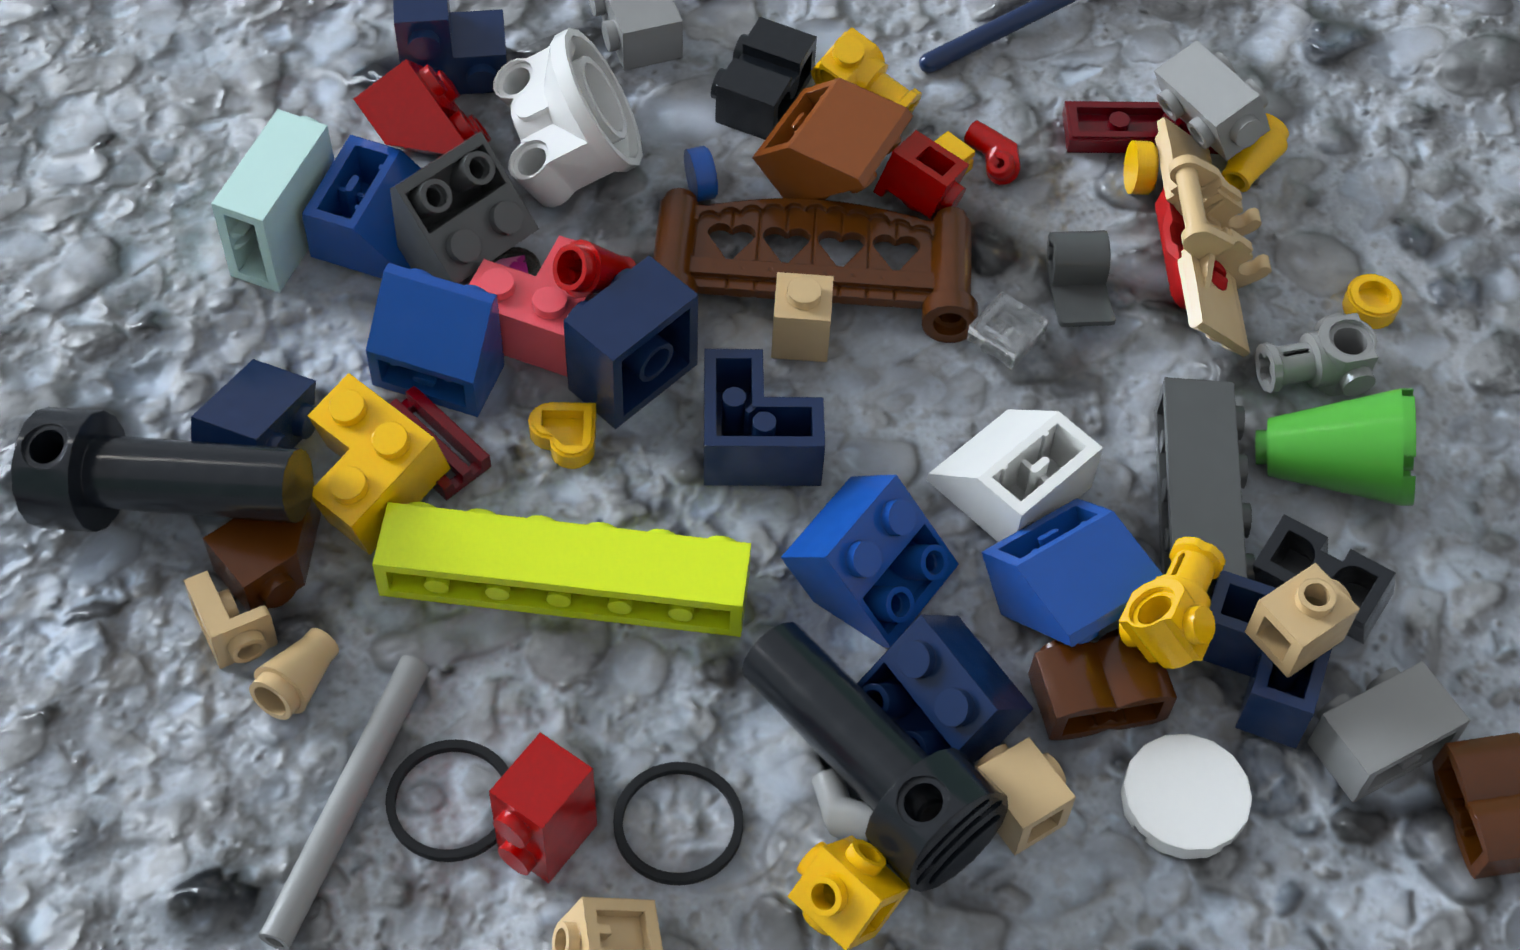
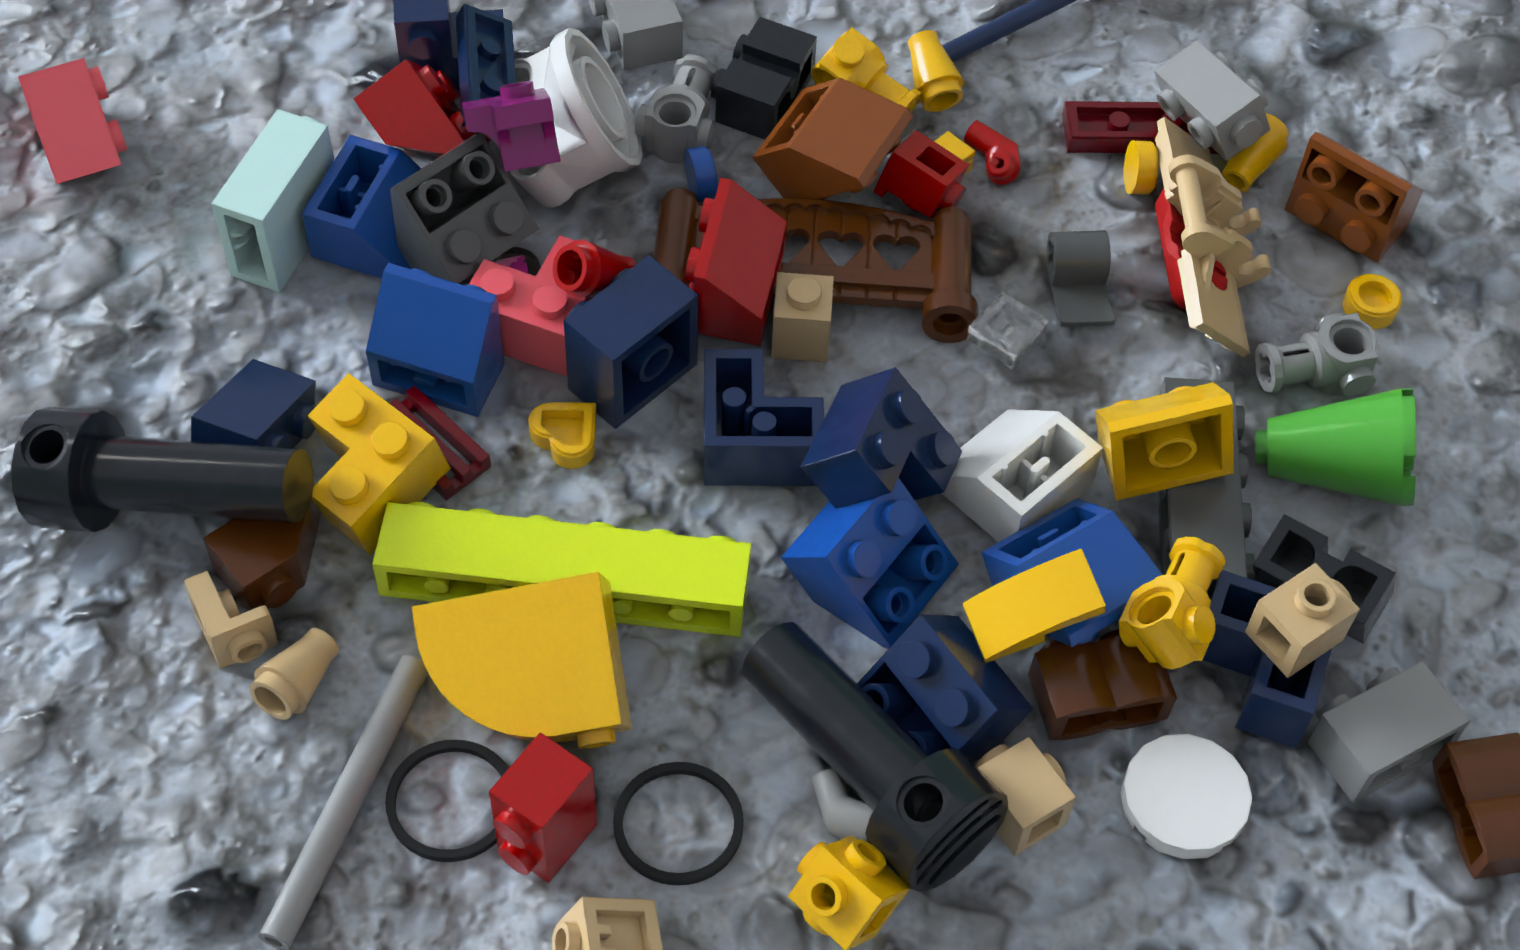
none -> coral brick [18,58,127,184]
none -> yellow brick [412,572,632,749]
none -> dark blue tile [456,4,517,127]
none -> magenta brick [462,81,561,172]
none -> light grey connector [635,54,718,163]
none -> red slope [685,178,787,347]
none -> dark blue brick [800,367,962,508]
none -> yellow cone [907,30,965,112]
none -> yellow slope [963,548,1106,663]
none -> yellow slope [1095,382,1234,501]
none -> dark orange slope [1285,132,1424,263]

